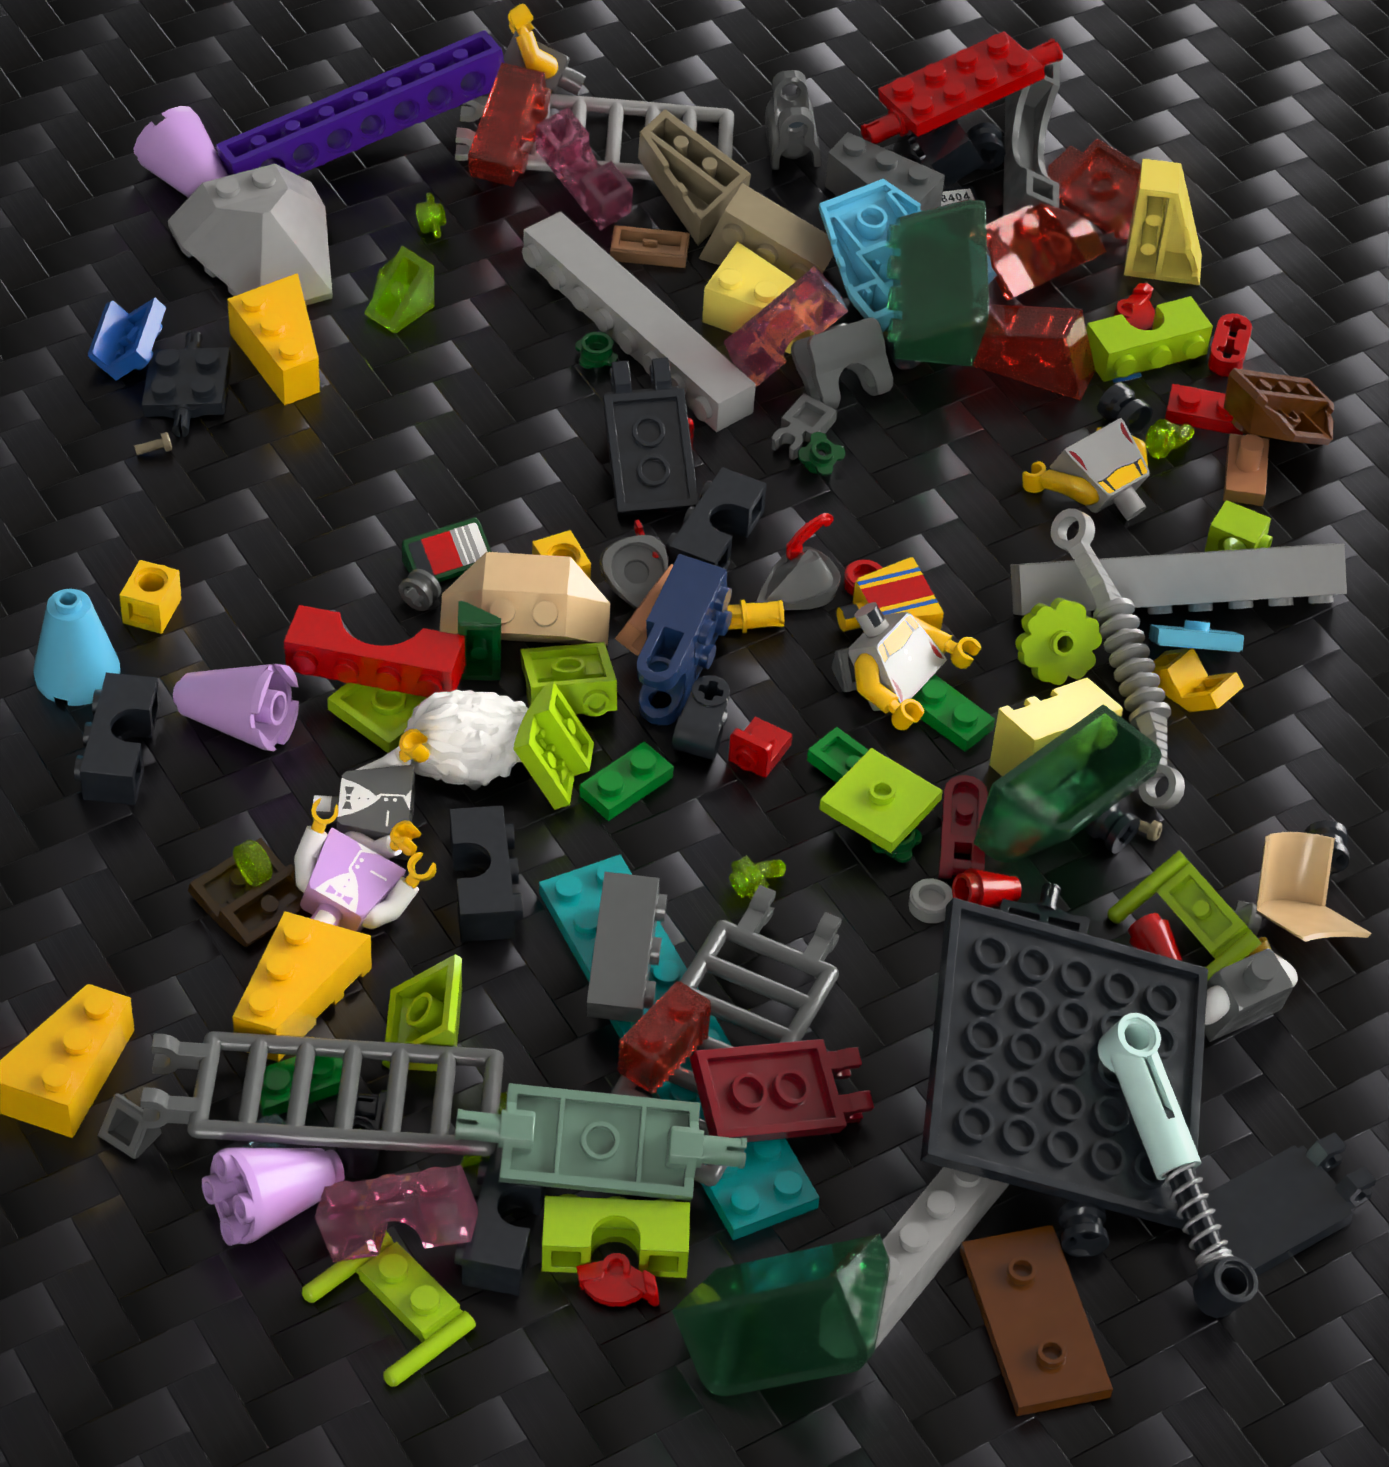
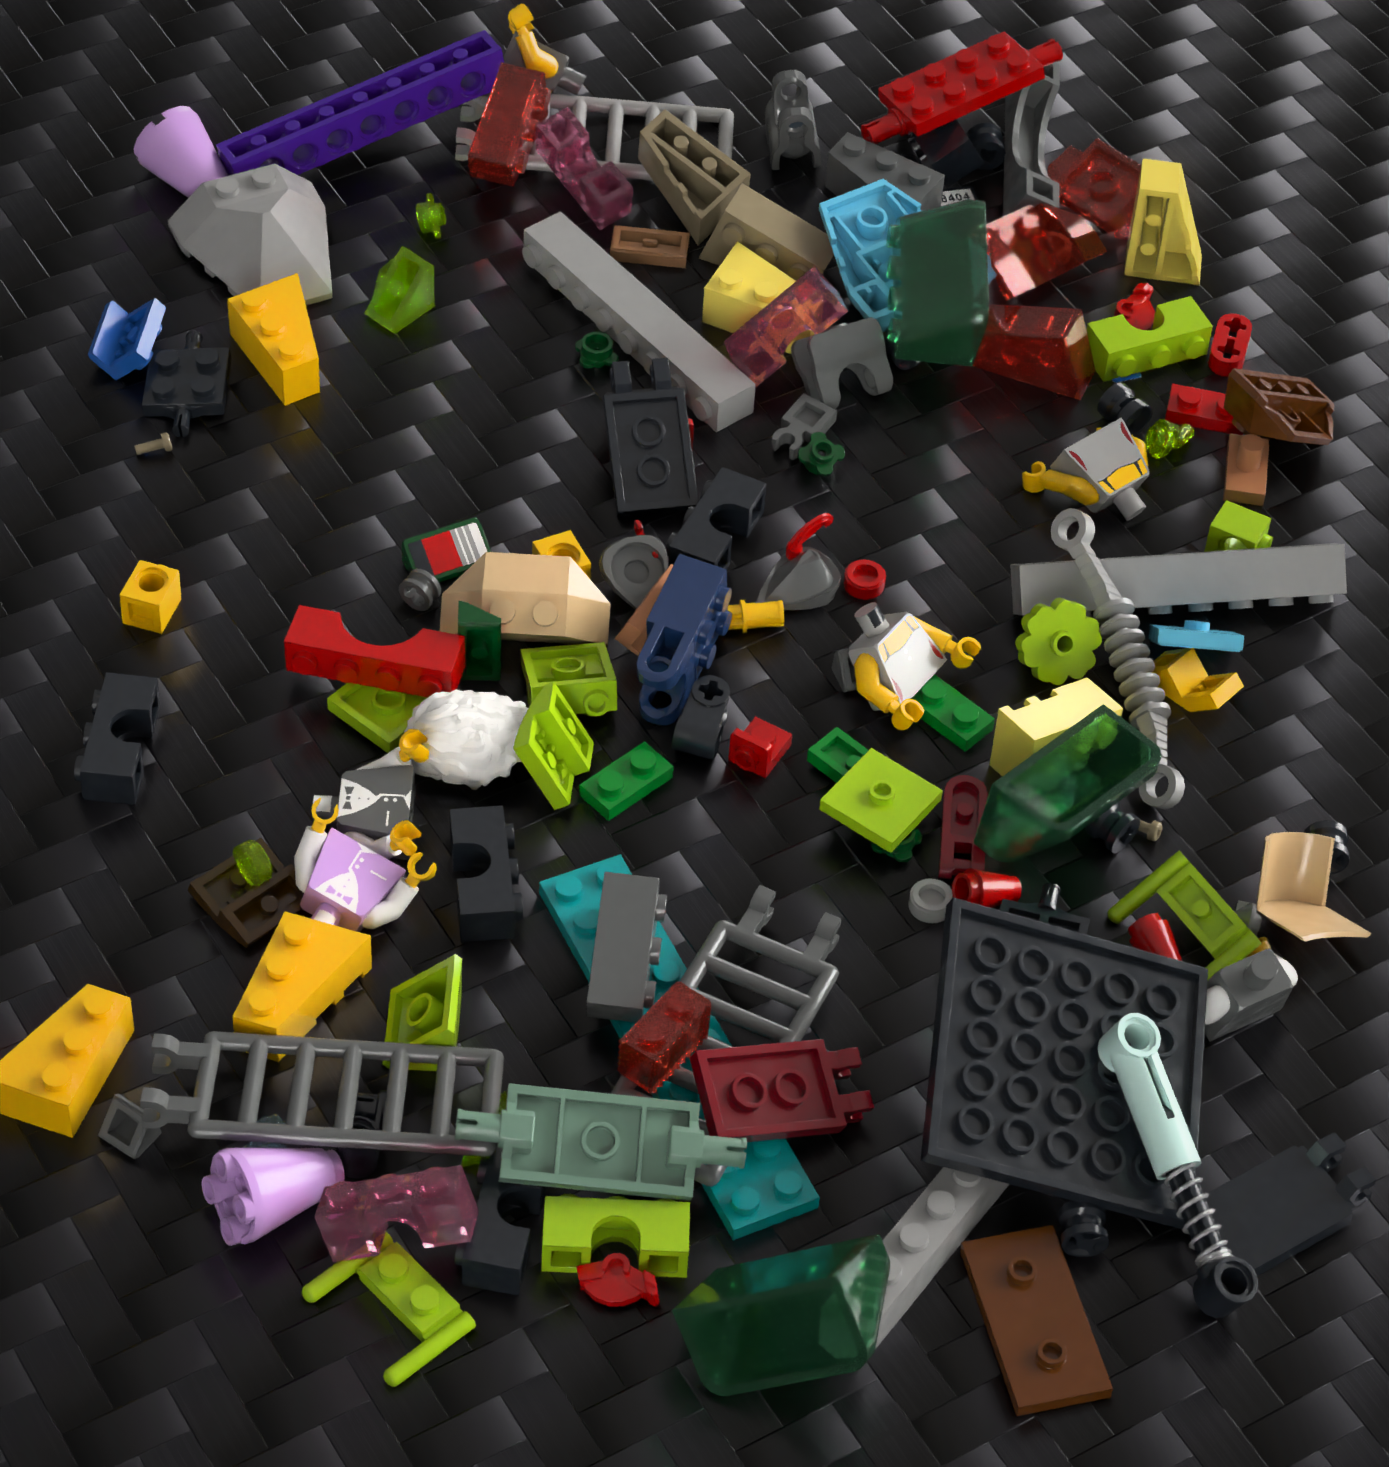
medium azure cone [33,589,120,706] -> none
lavender cone [173,664,299,751] -> none
green plate [259,1056,343,1120] -> none
clear neon green plate [729,856,786,899] -> none
torso [837,557,944,632] -> none

